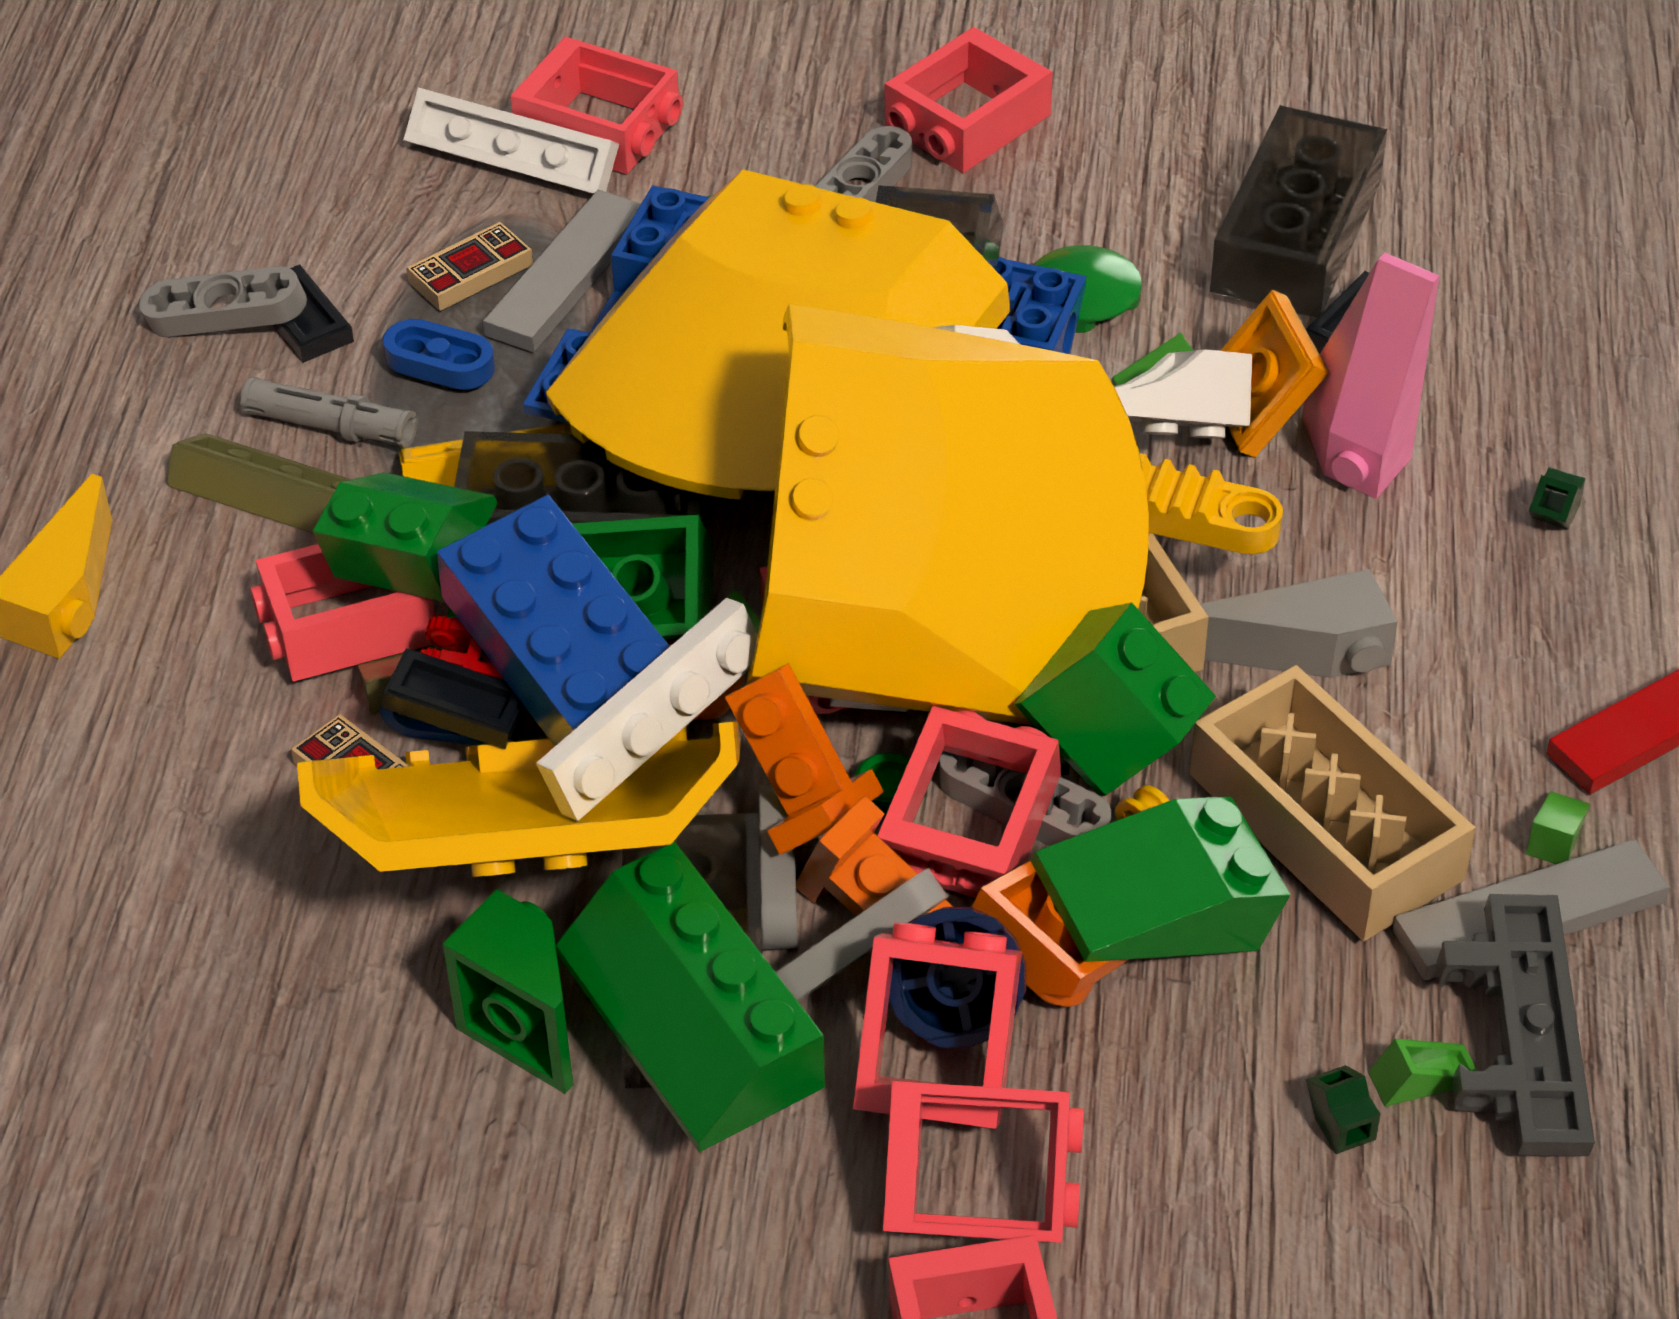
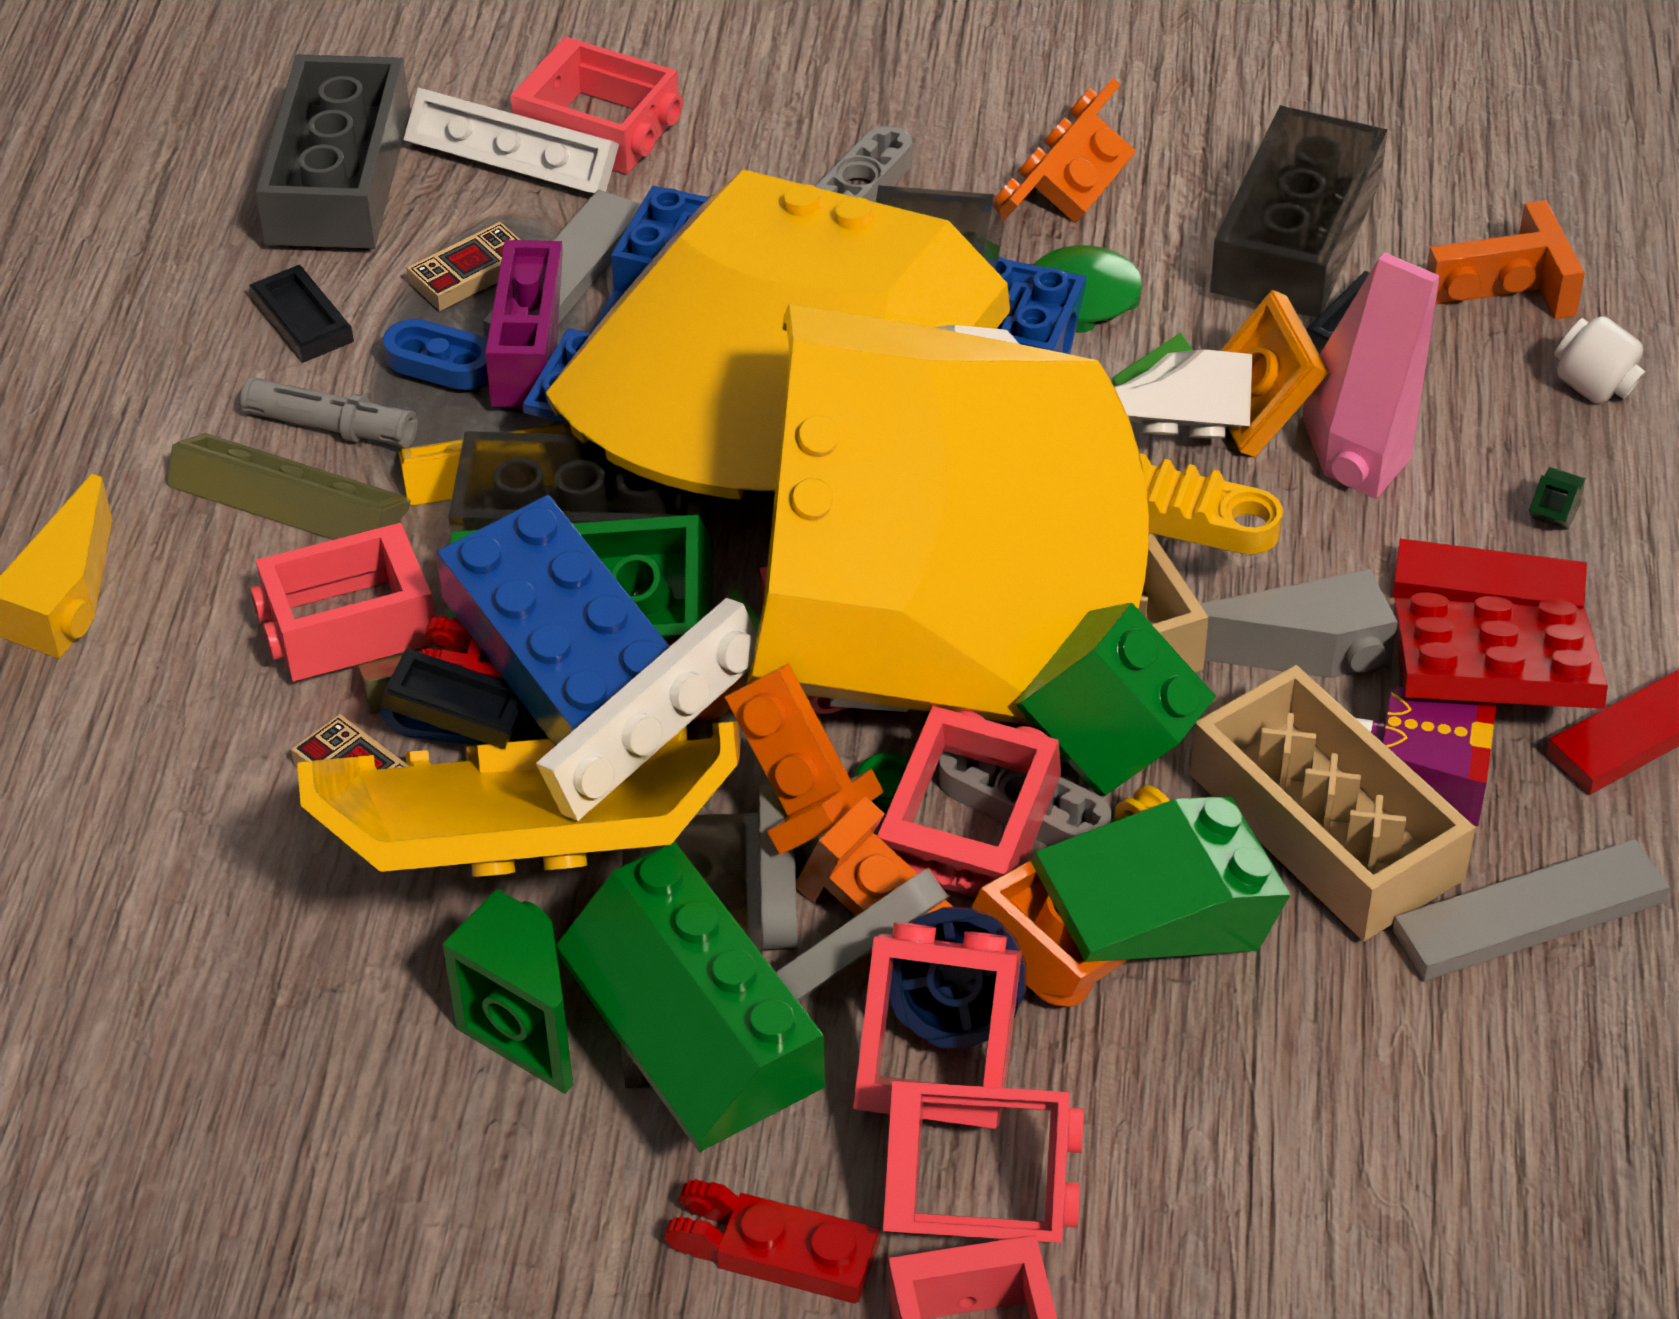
light grey beam [139,266,307,337] -> none
green slope [312,472,497,602] -> none
coral window [884,26,1053,173] -> none
dark green piece [1306,1065,1381,1154] -> none
bright green piece [1368,1039,1477,1107] -> none
dark grey hinge [1436,894,1595,1156] -> none
bright green piece [1526,791,1590,864] -> none
none -> dark grey brick [255,54,410,249]
none -> magenta slope [485,240,563,408]
none -> red hinge [663,1179,880,1304]
none -> orange bracket [985,78,1136,232]
none -> magenta torso [1356,687,1497,826]
none -> red tile [1392,538,1587,608]
none -> red plate [1393,593,1608,709]
none -> orange bracket [1426,200,1585,319]
none -> white head [1553,316,1646,404]

